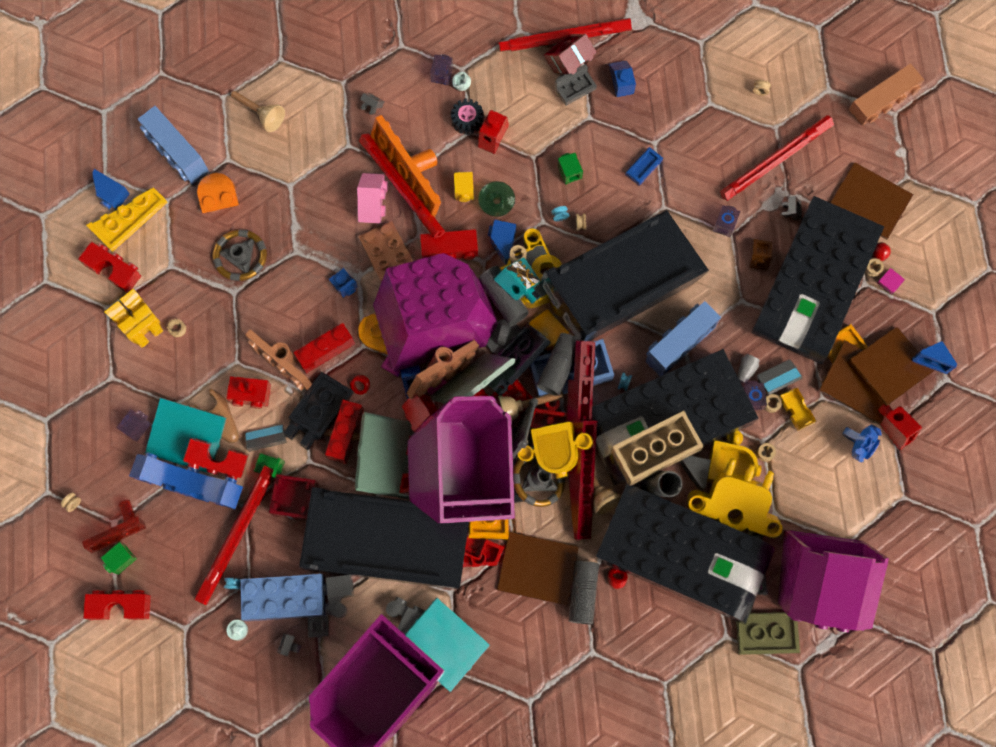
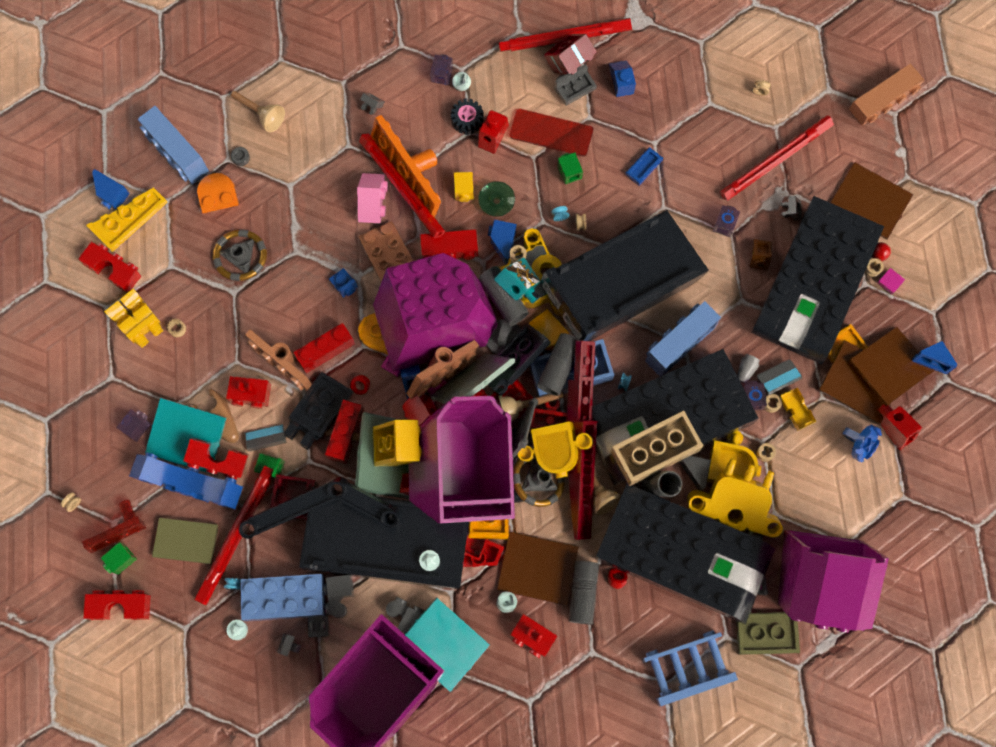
none -> olive tile [152,518,219,564]
none -> dark grey tile [231,147,250,166]
none -> black piece [239,477,402,539]
none -> yellow brick [373,420,421,466]
none -> light aqua tile [419,550,440,571]
none -> light aqua tile [496,592,517,613]
none -> clear red piece [510,109,594,157]
none -> red brick [510,614,558,658]
none -> medium blue fence [642,630,738,706]

